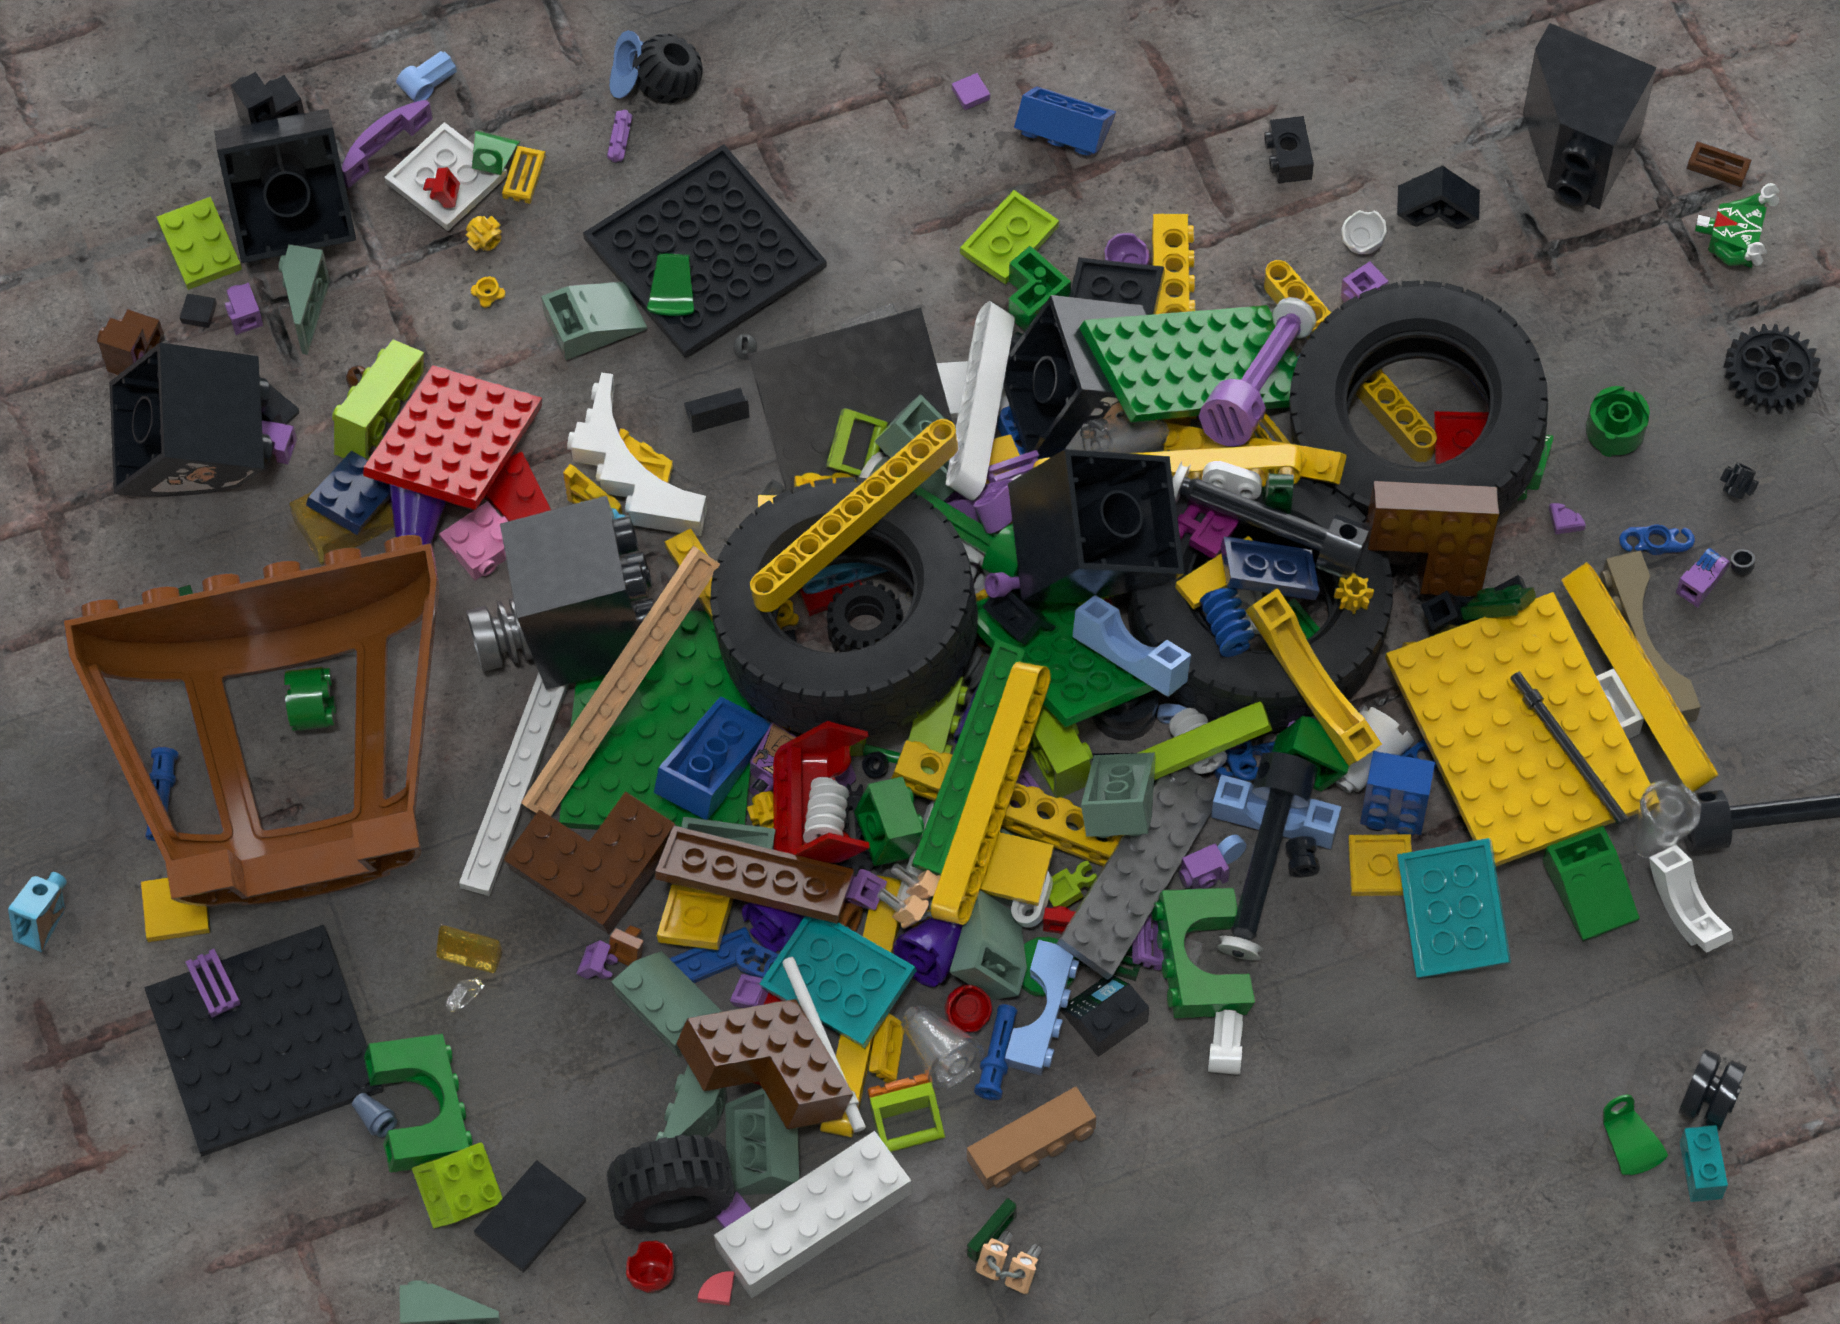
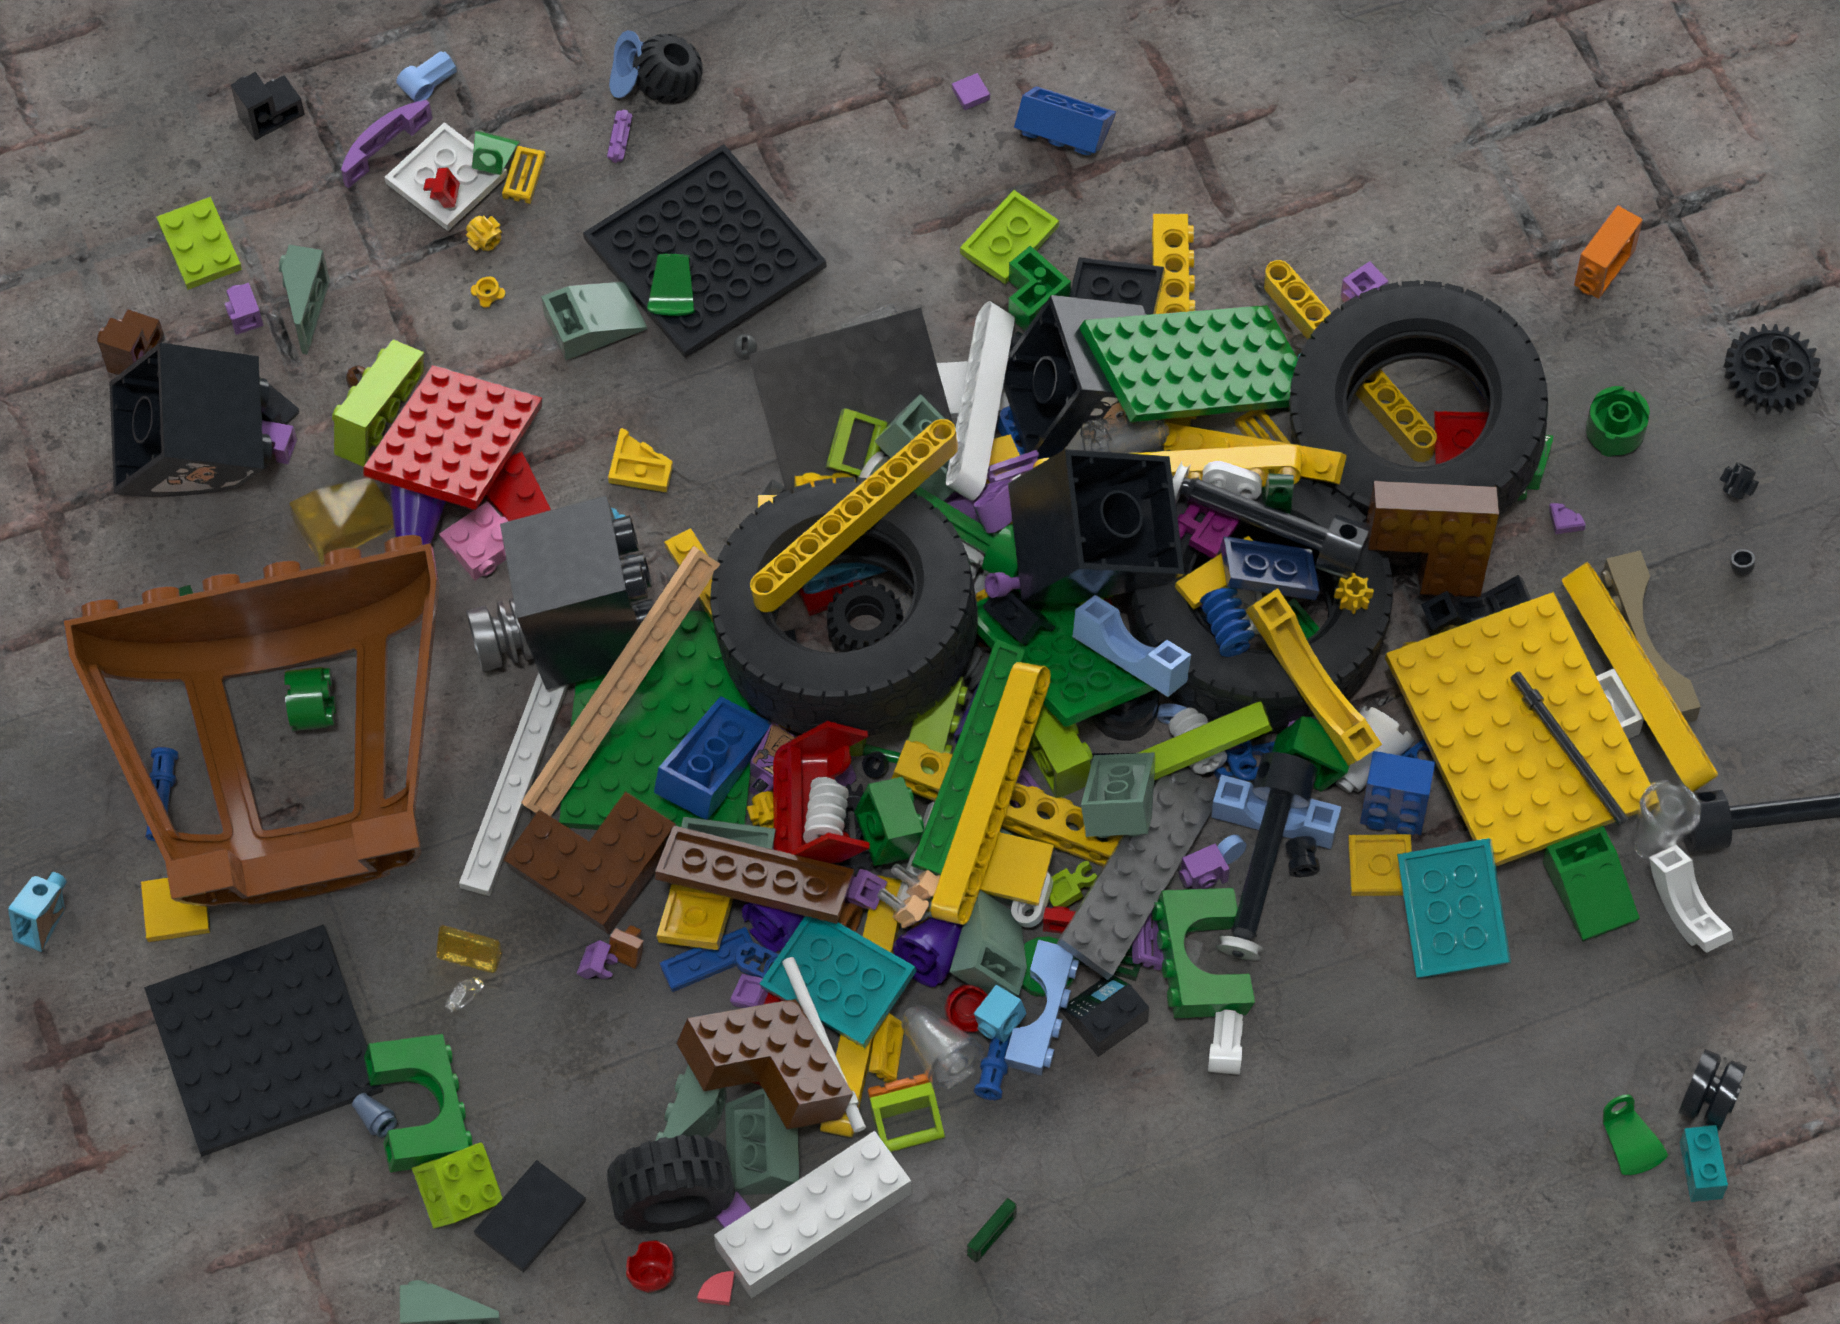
black tile [180,294,217,328] -> none
medium lavender tile [185,949,240,1018] -> none
black brick [214,109,356,263] -> none
dark blue plate [306,451,391,535] -> none
yellow wing [563,464,623,515] -> none
white arch [567,372,707,536] -> none
sand green slope [611,951,722,1058] -> none
black panel [684,387,750,433] -> none
yellow plate [776,599,799,629] -> none
medium nougat brick [967,1087,1096,1190] -> none
light nougat piece [975,1231,1042,1294] -> none
medium lavender hair [1104,233,1150,265] -> none
medium lavender piece [1199,297,1316,447] -> none
black brick [1264,116,1314,184] -> none
white hair [1341,210,1387,254] -> none
black brick [1397,166,1480,229] -> none
dark green plate [1461,585,1536,620] -> none
black slope [1523,23,1657,210] -> none
blue piece [1619,524,1695,555] -> none
medium lavender leg [1676,548,1730,608] -> none
reddish brown tile [1687,141,1752,187] -> none
green torso [1694,183,1780,268] -> none
none -> medium azure brick [974,985,1027,1042]
none -> orange window [1574,205,1643,299]

